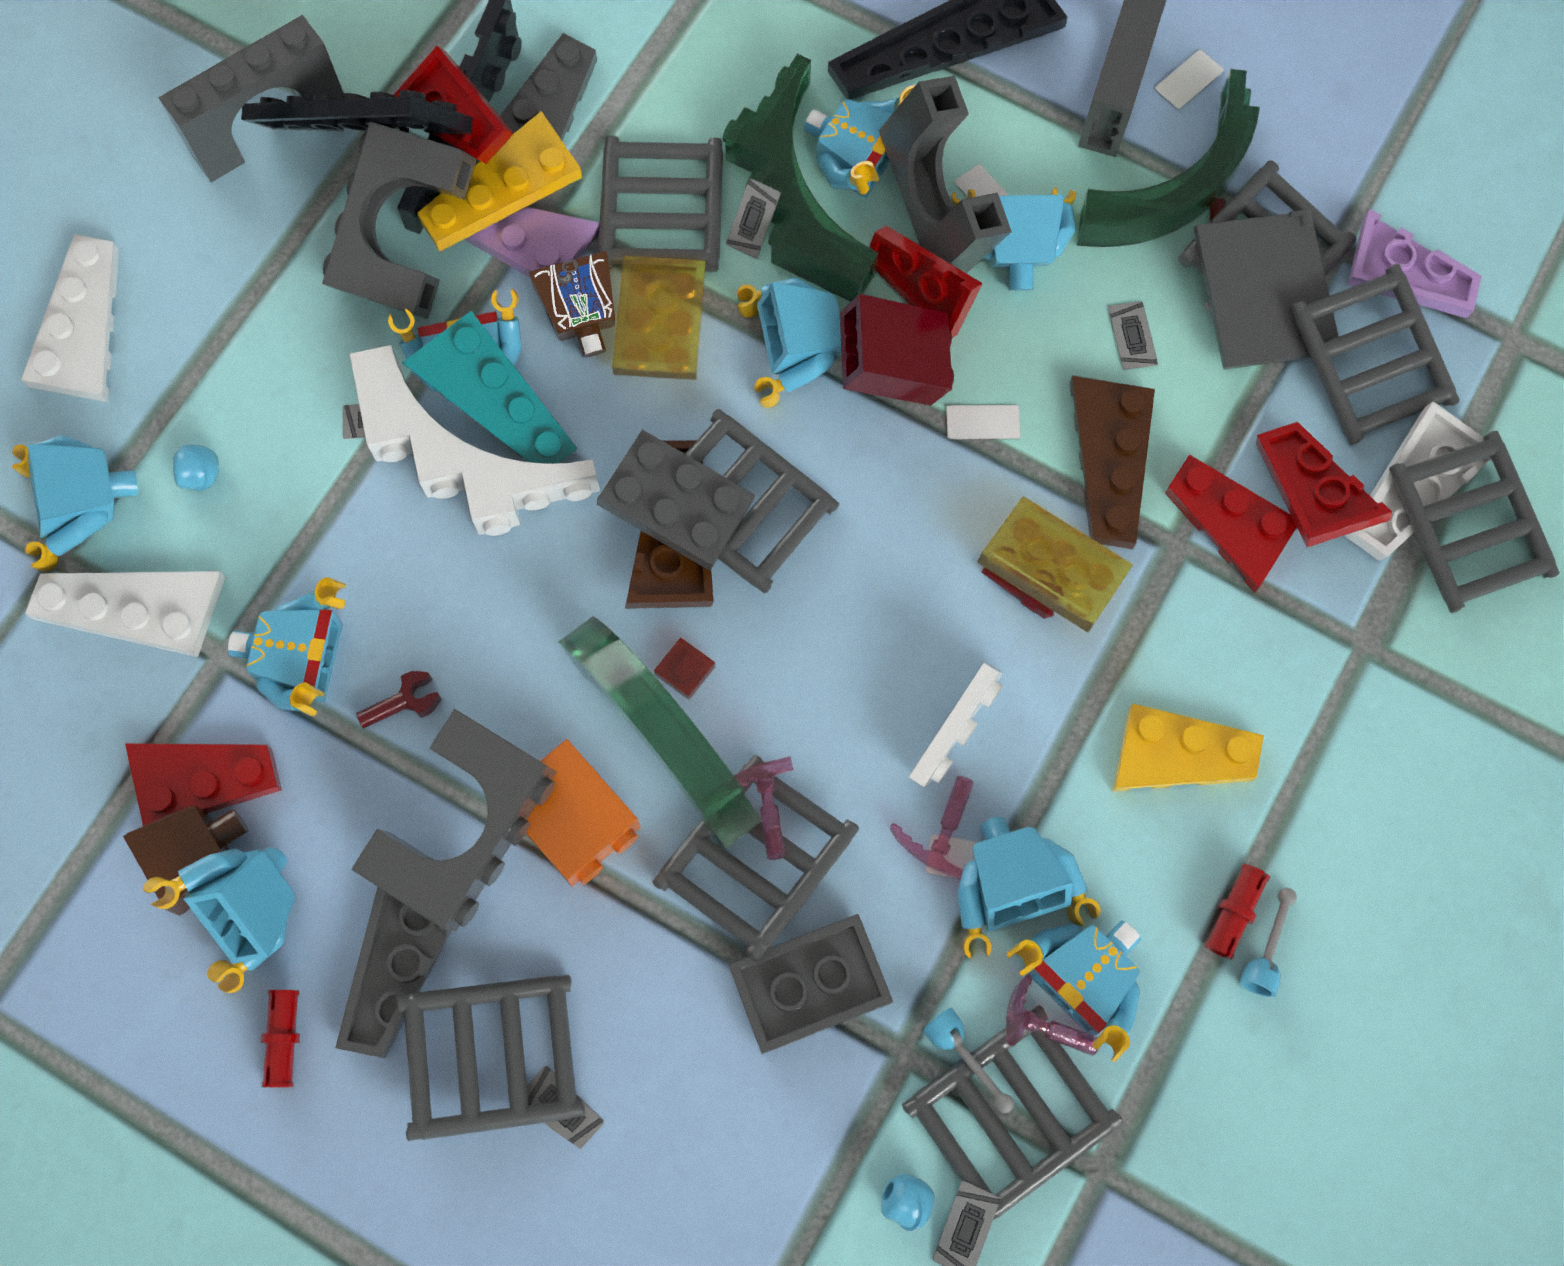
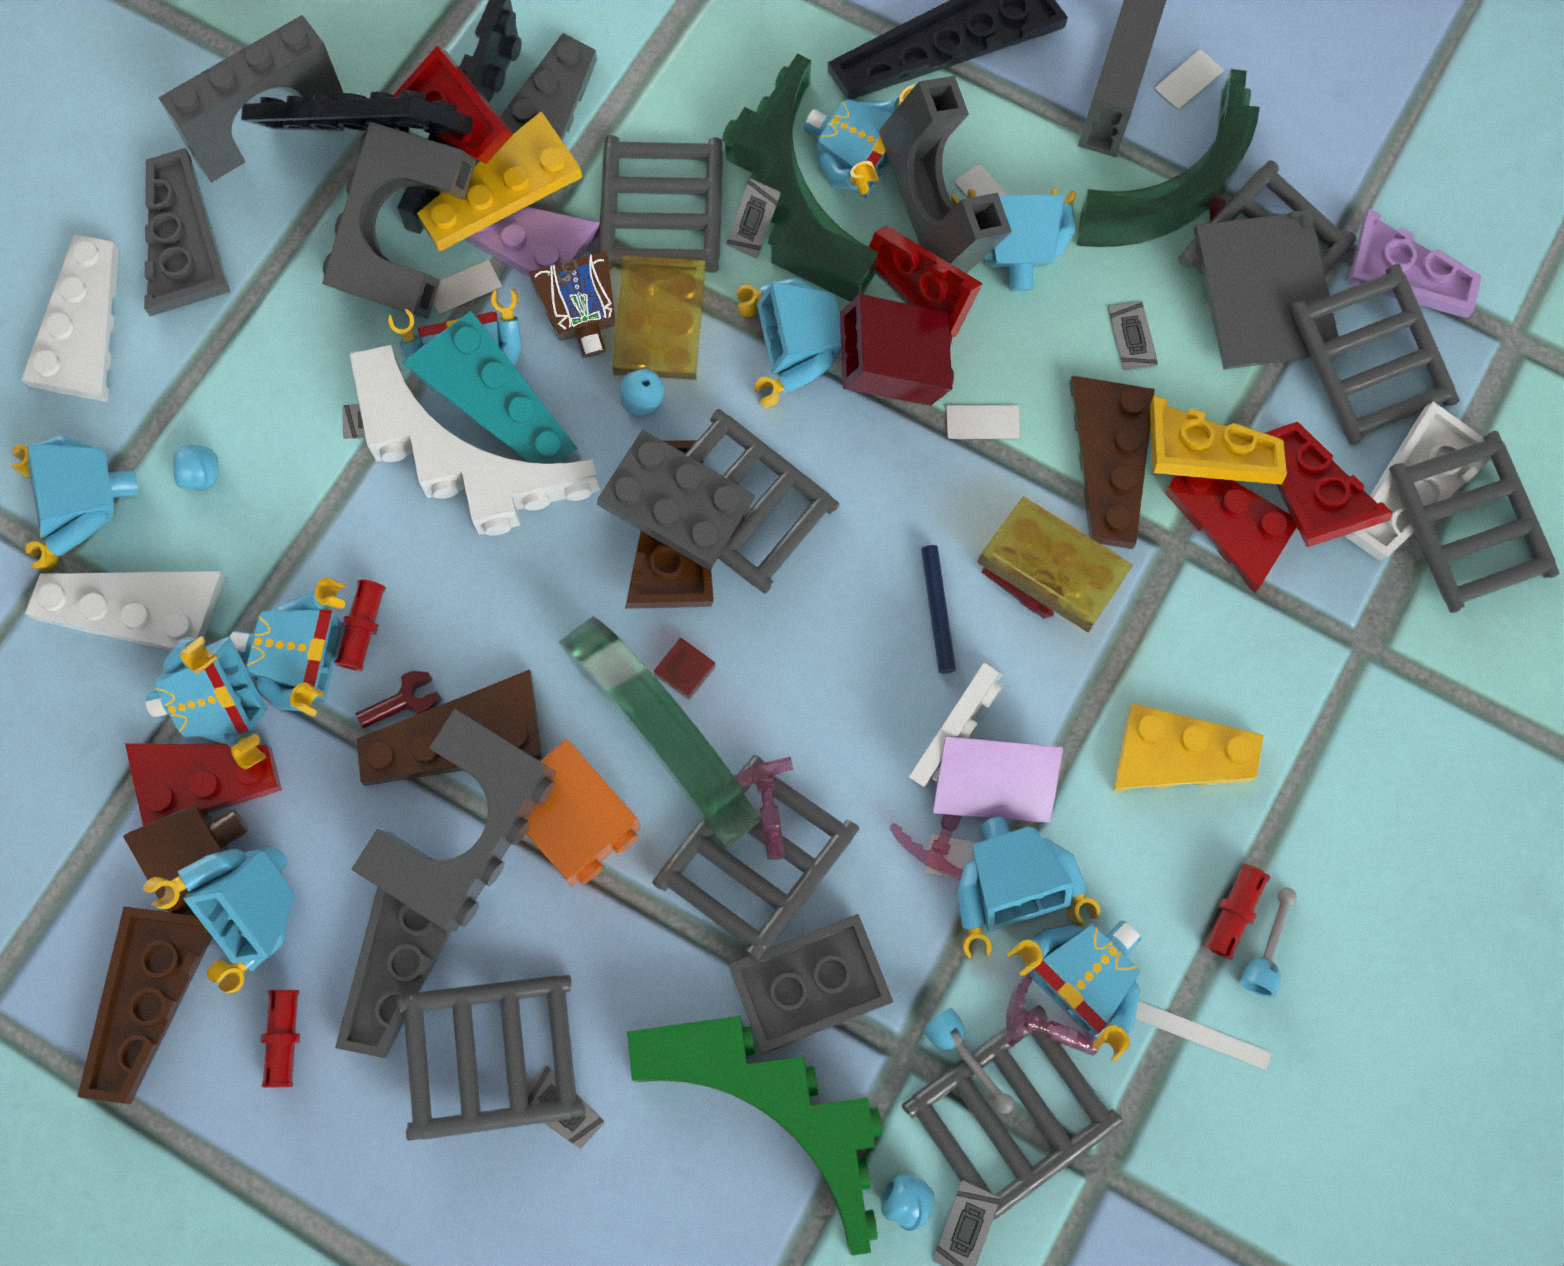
none -> reddish brown wing [77,906,212,1104]
none -> dark grey wing [144,148,230,316]
none -> medium azure torso [145,636,267,769]
none -> red pin [334,579,386,671]
none -> reddish brown wing [357,669,542,786]
none -> white sticker [433,260,502,314]
none -> medium azure piece [619,368,665,417]
none -> green arch [627,1016,882,1256]
none -> dark blue bar [921,545,956,674]
none -> lavender sticker [933,736,1064,823]
none -> white sticker [1135,1000,1272,1070]
none -> yellow wing [1150,395,1287,485]

